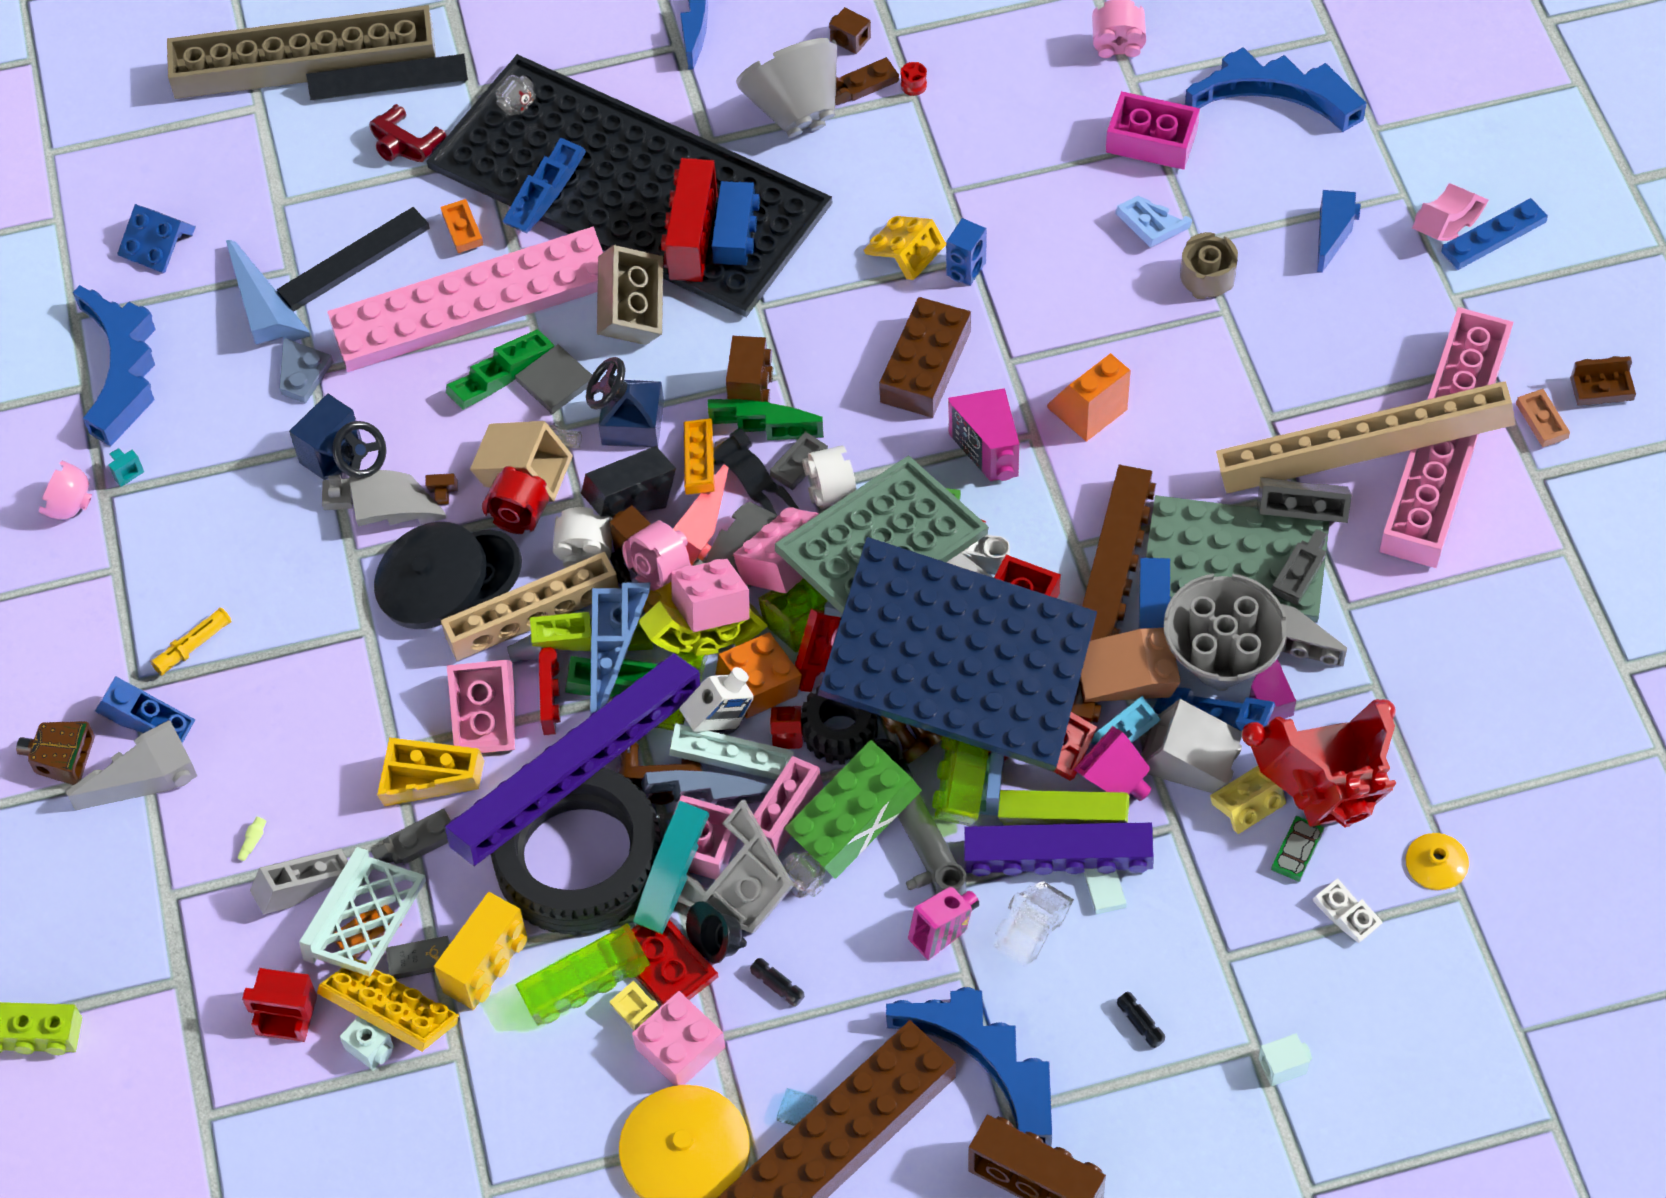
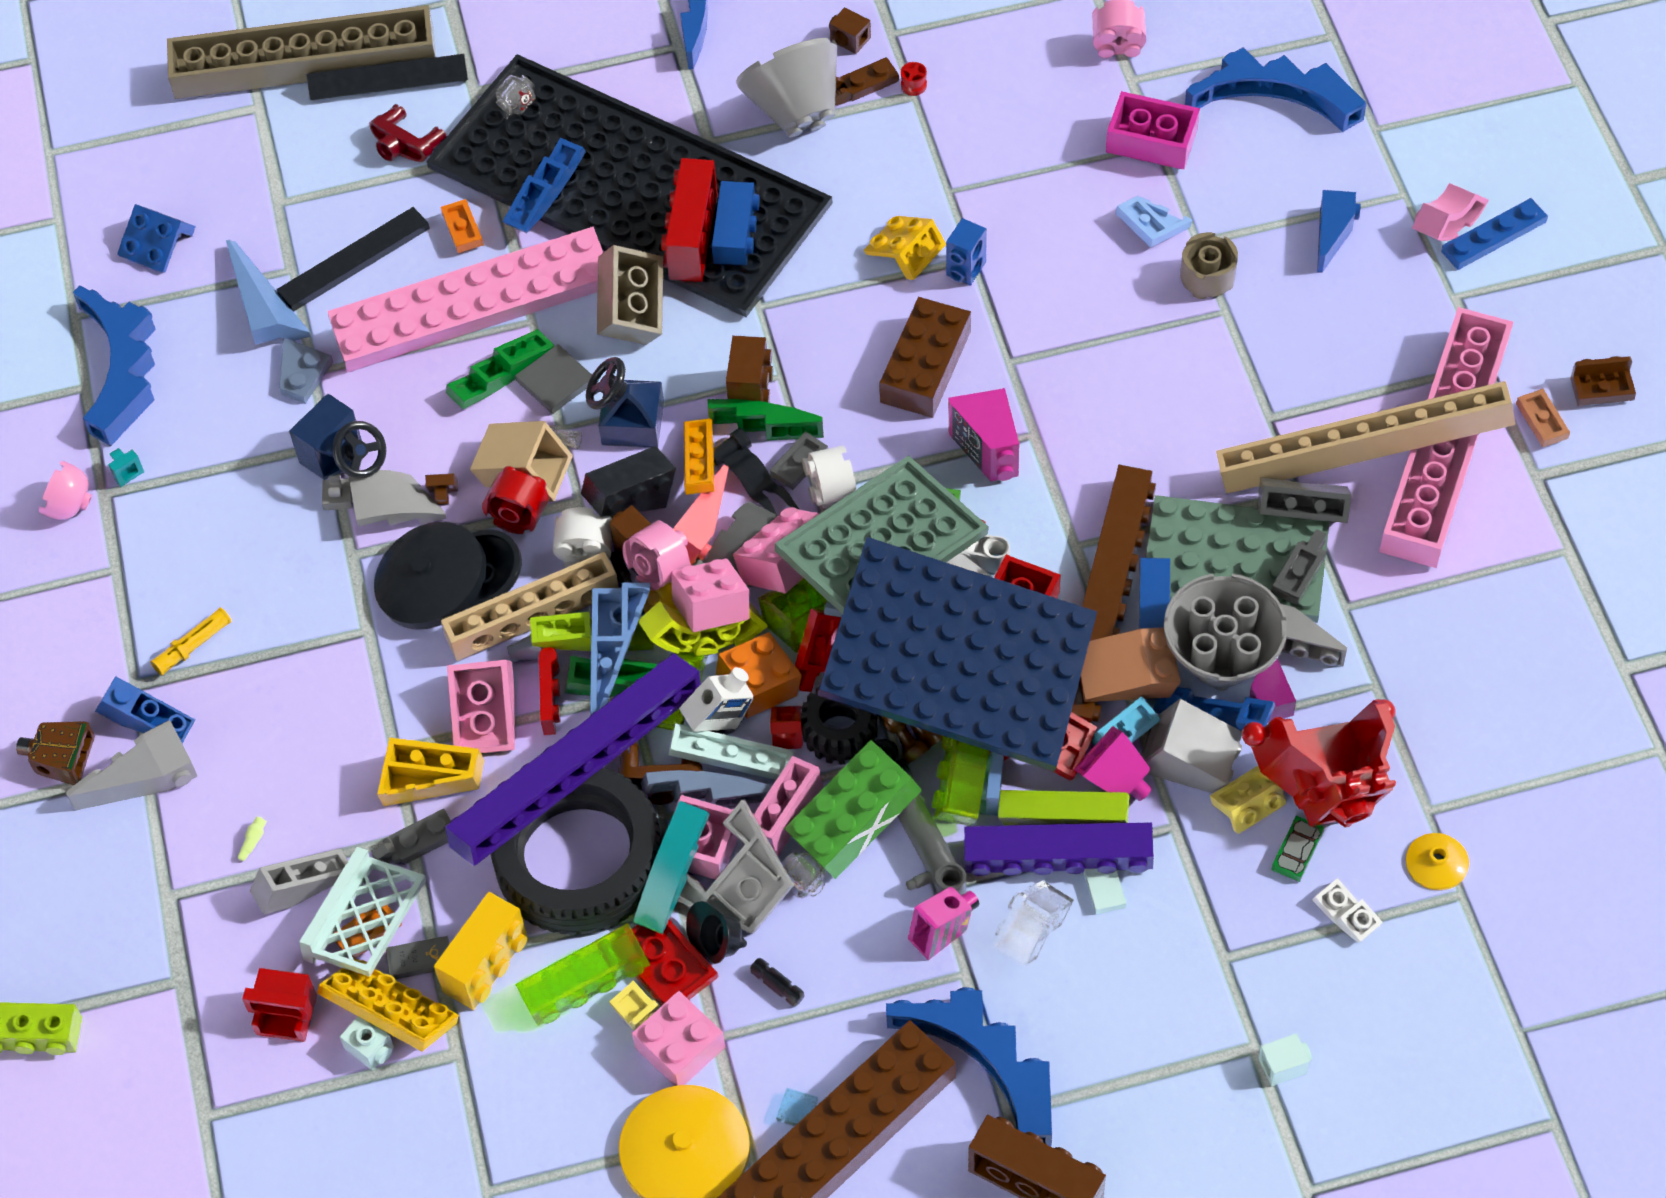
orange slope [1047,353,1131,442] -> none
black axle [1117,991,1166,1048] -> none

